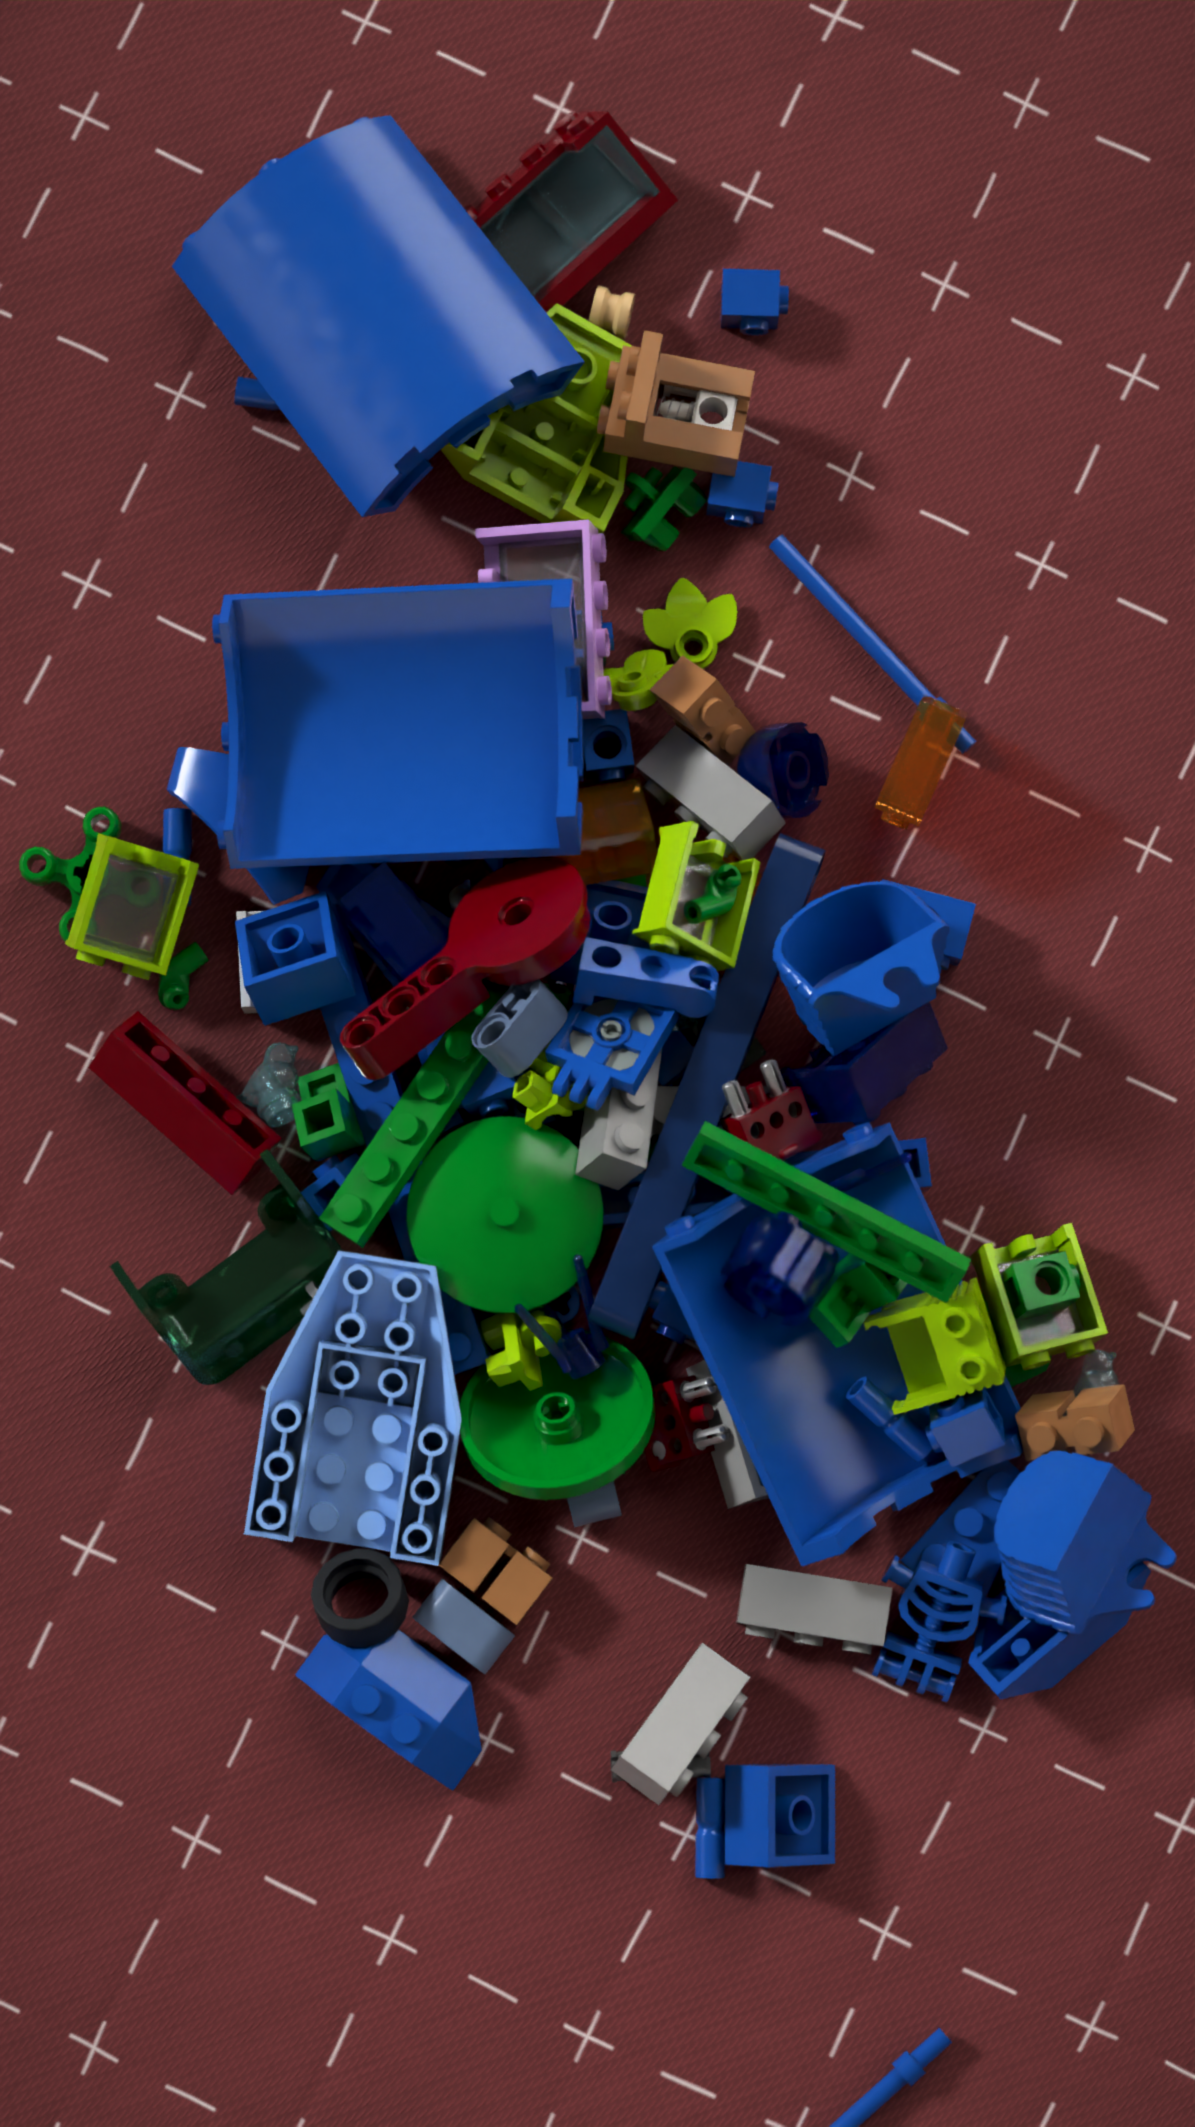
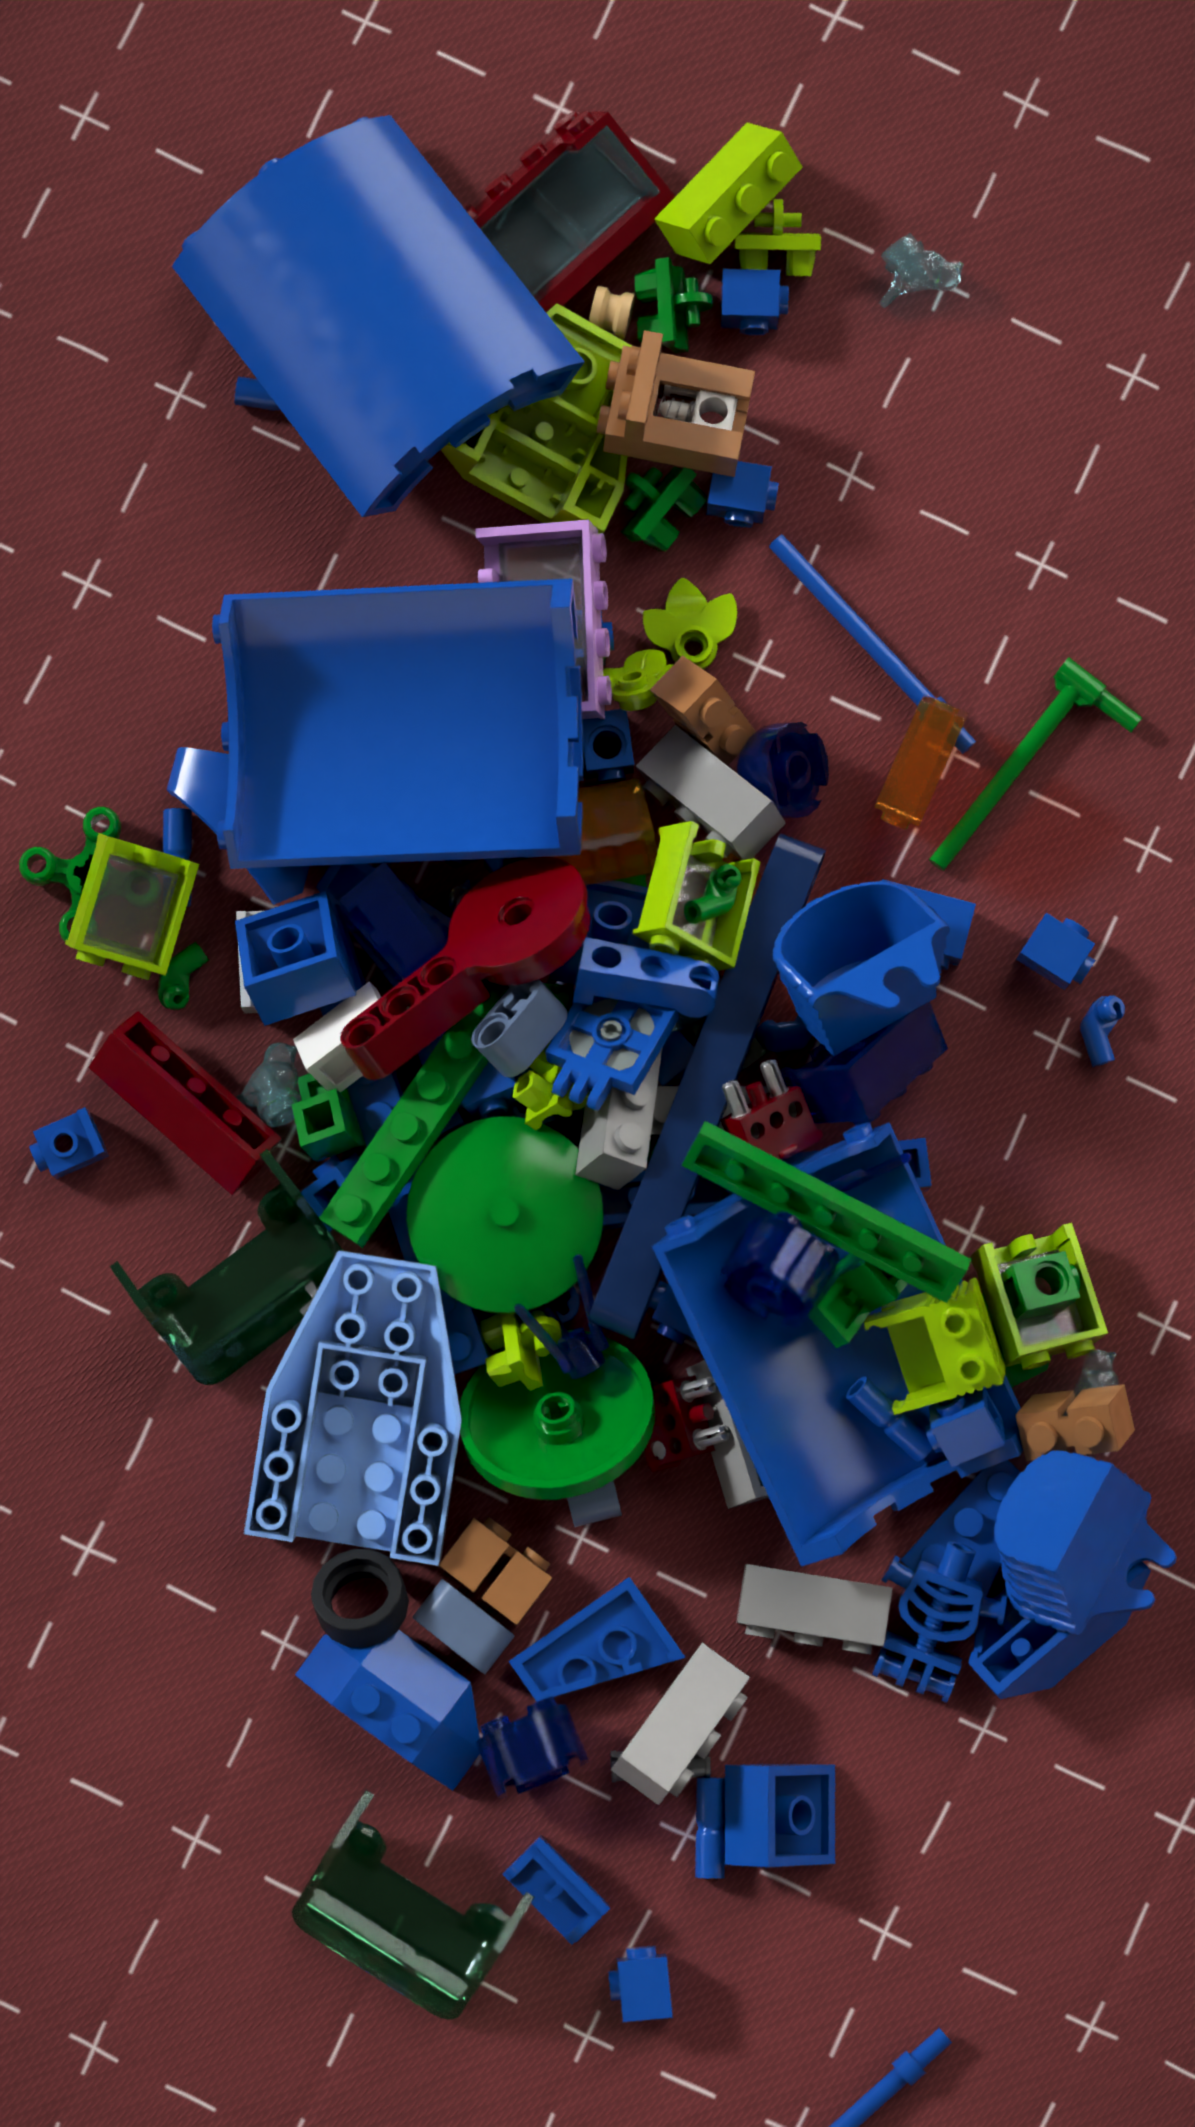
none -> blue brick [29,1107,109,1179]
none -> clear green windscreen [292,1790,534,2020]
none -> white hinge [293,981,381,1092]
none -> clear blue brick [476,1696,589,1799]
none -> blue hinge [502,1835,610,1945]
none -> blue wing [509,1577,686,1702]
none -> blue brick [608,1946,673,2022]
none -> green hips [634,257,713,354]
none -> lime brick [654,123,803,264]
none -> lime hips [734,199,821,276]
none -> blue arm [757,1016,813,1053]
none -> clear light blue animal [879,233,964,309]
none -> green bar [929,657,1142,871]
none -> blue brick [1016,913,1096,990]
none -> blue arm [1080,995,1125,1067]

